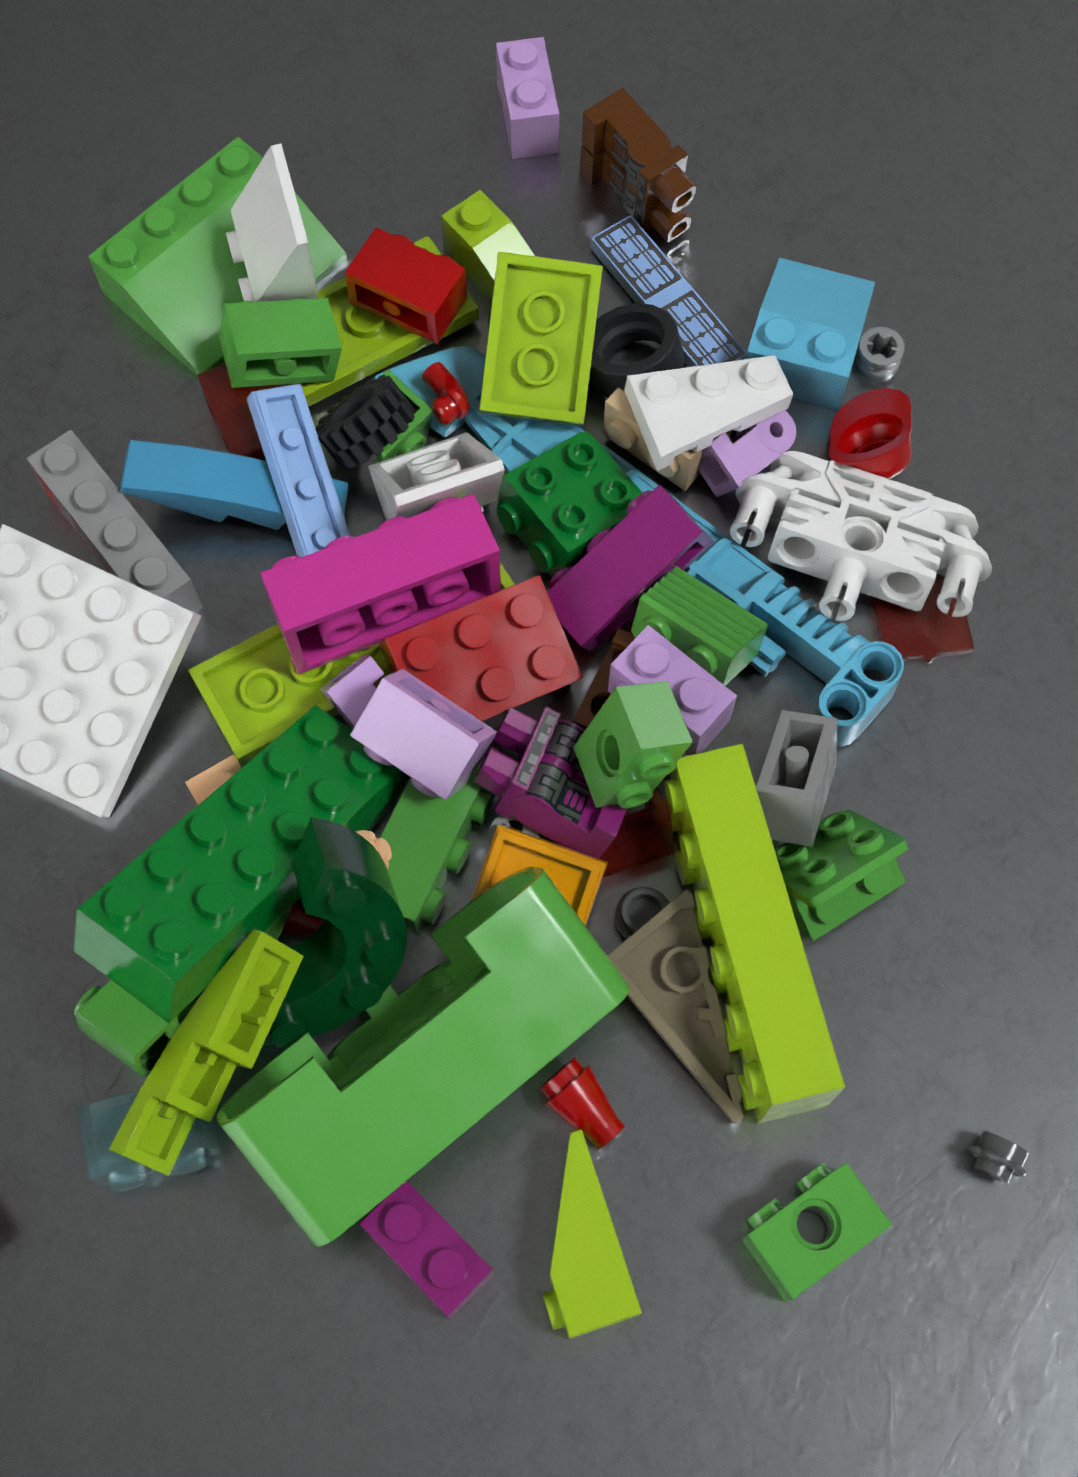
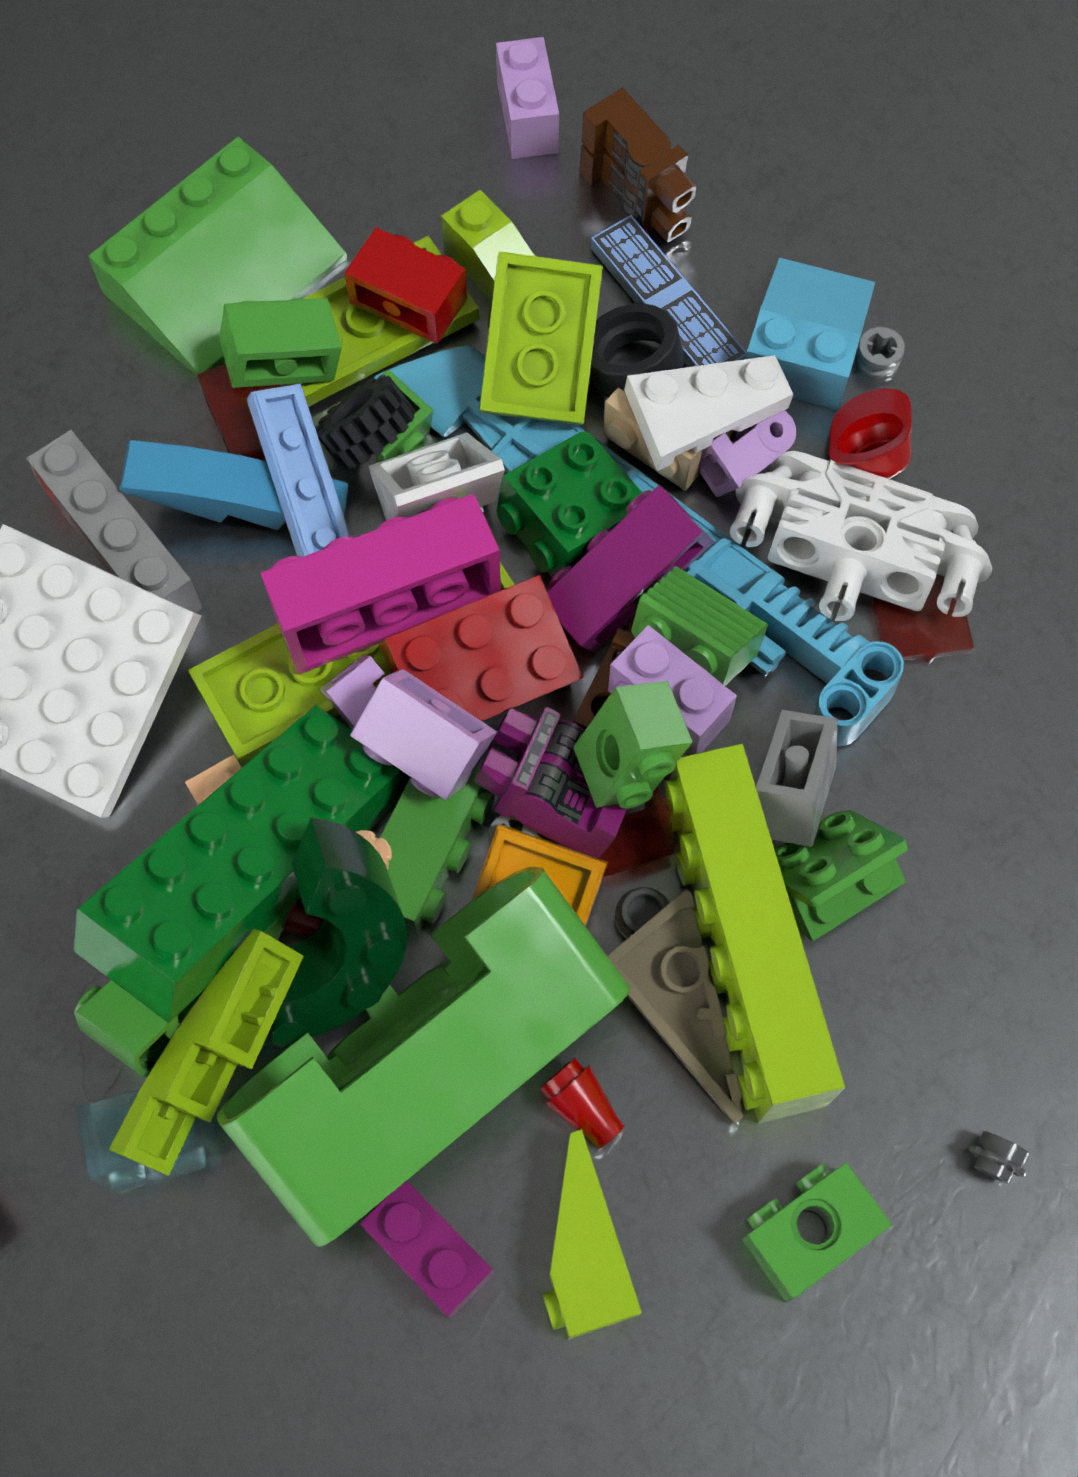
white slope [226,143,318,302] -> none
red arm [422,362,469,425] -> none

